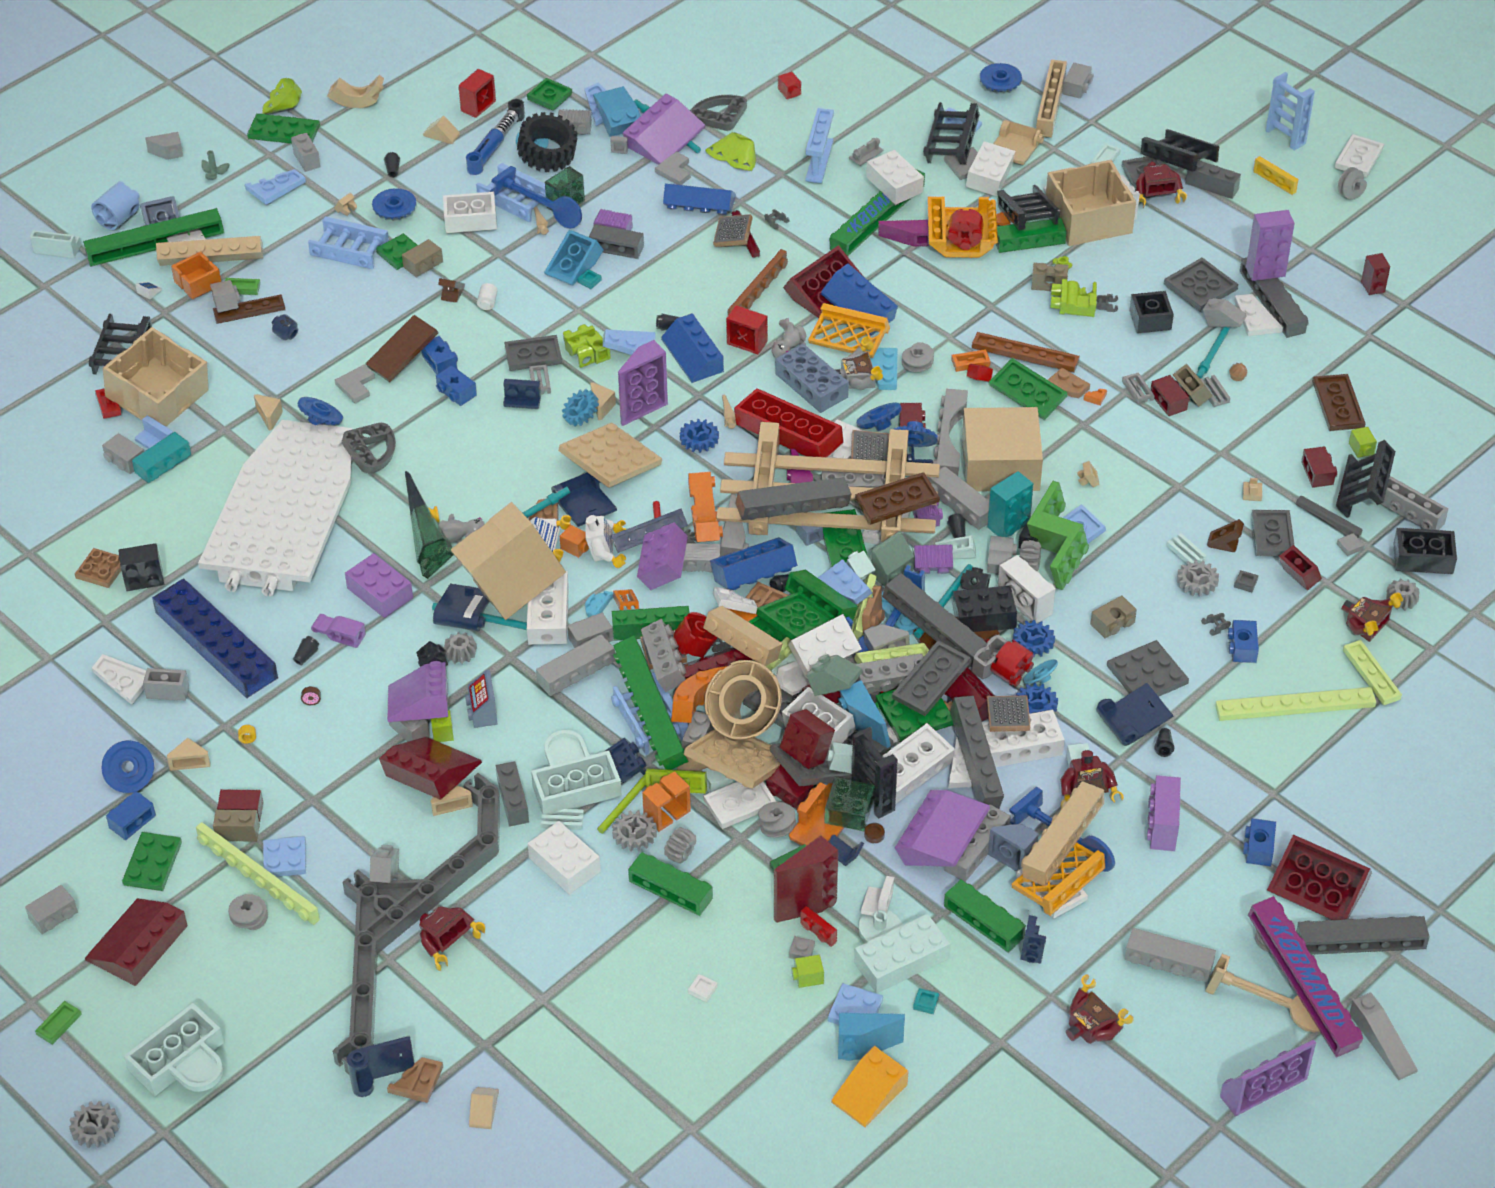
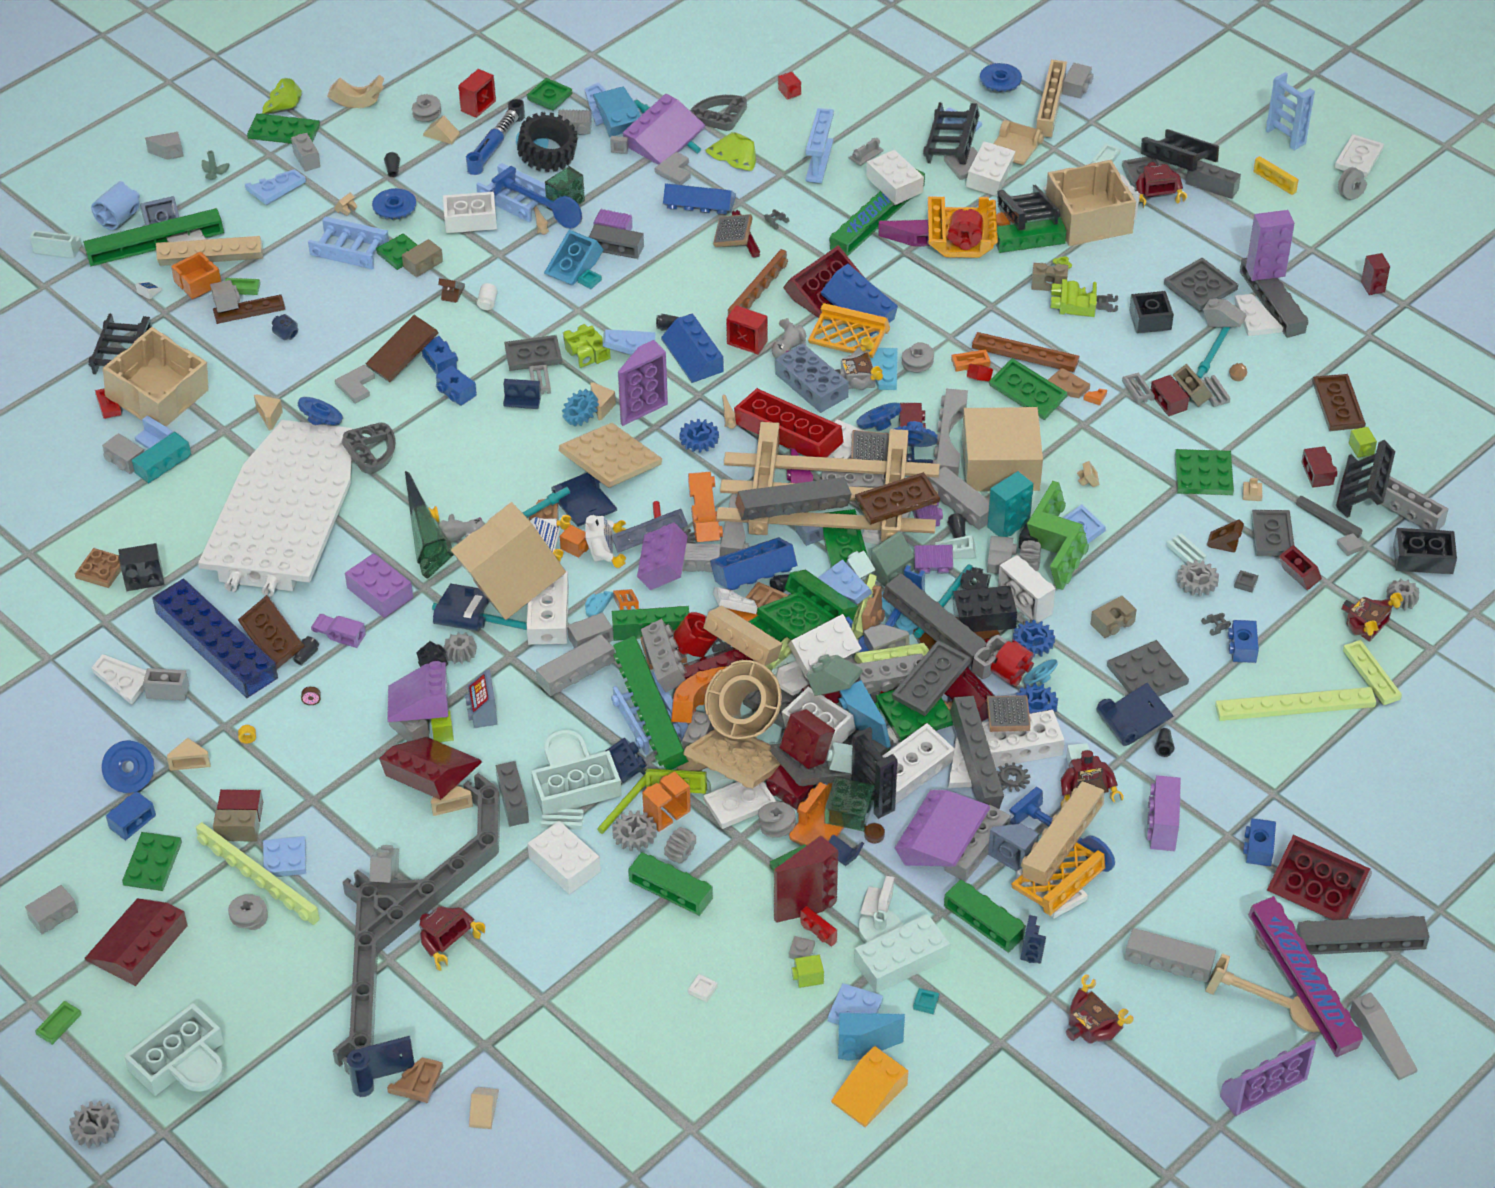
none -> reddish brown tile [238,595,305,671]
none -> light grey piece [412,94,441,121]
none -> dark grey gear [997,762,1031,792]
none -> green plate [1175,449,1234,495]

